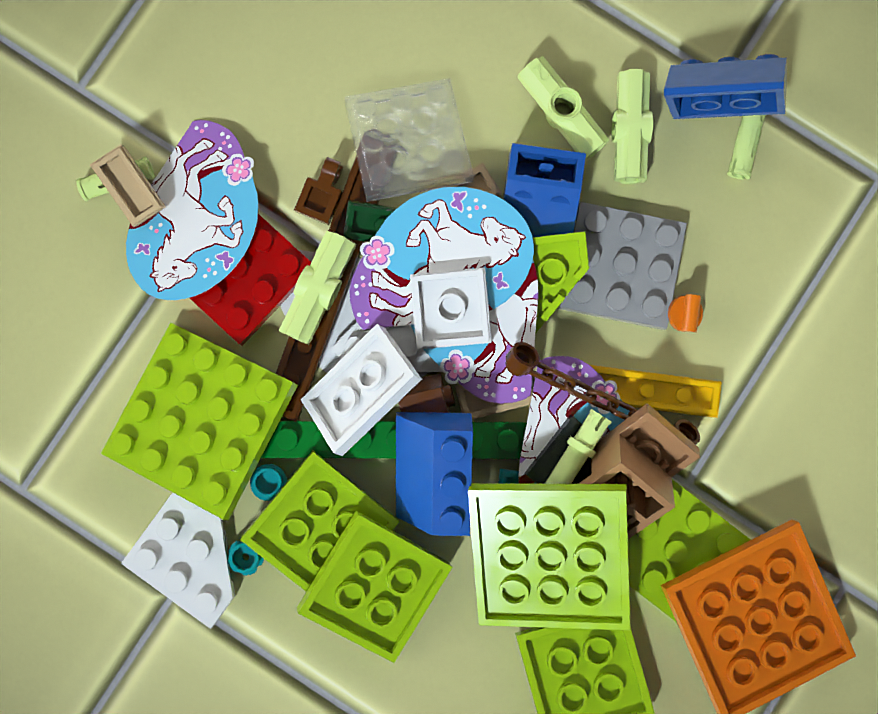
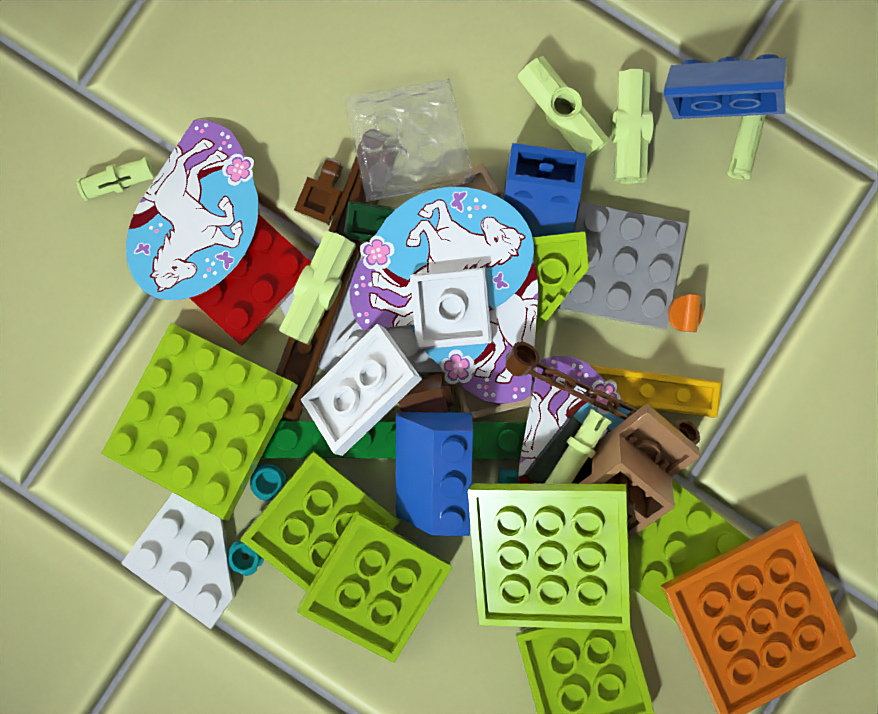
tan tile [90,144,166,227] -> none

